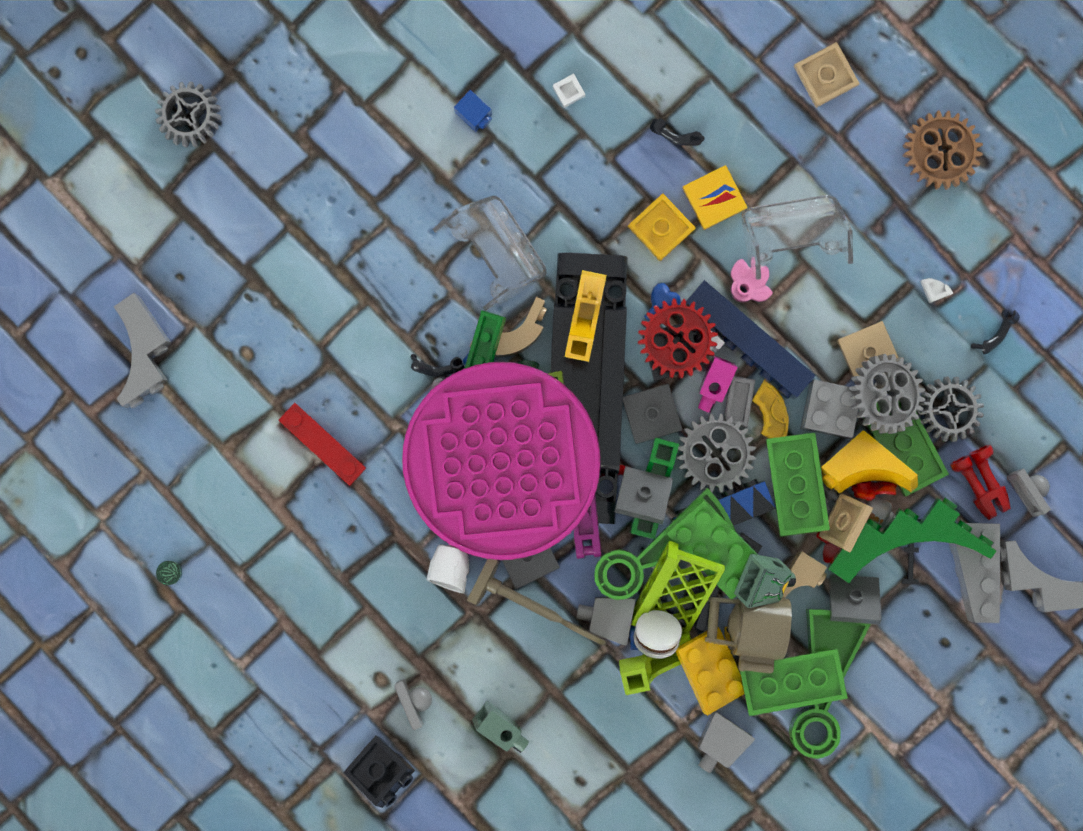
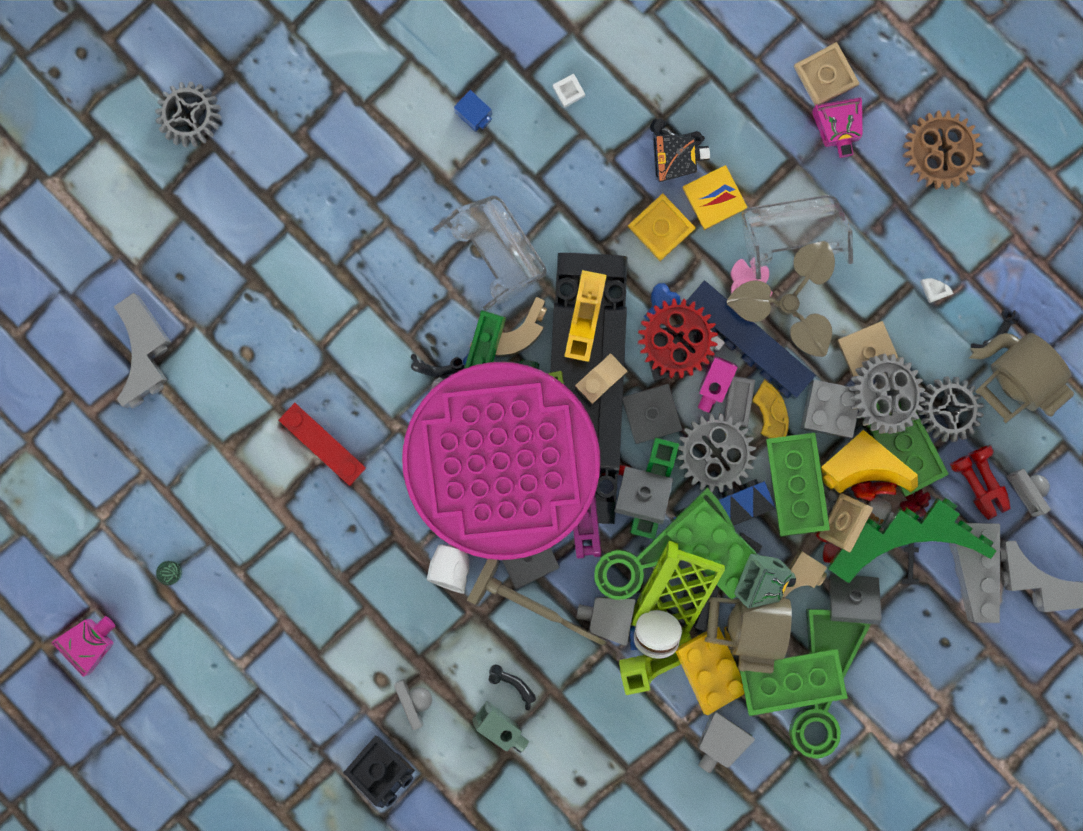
none -> dark pink torso [52,616,116,677]
none -> black piece [488,664,536,711]
none -> tan arch [575,353,627,405]
none -> torso [653,133,710,182]
none -> dark tan plant [726,241,835,357]
none -> dark pink torso [812,97,863,158]
none -> dark red plant [900,489,931,517]
none -> dark tan piece [969,333,1074,423]

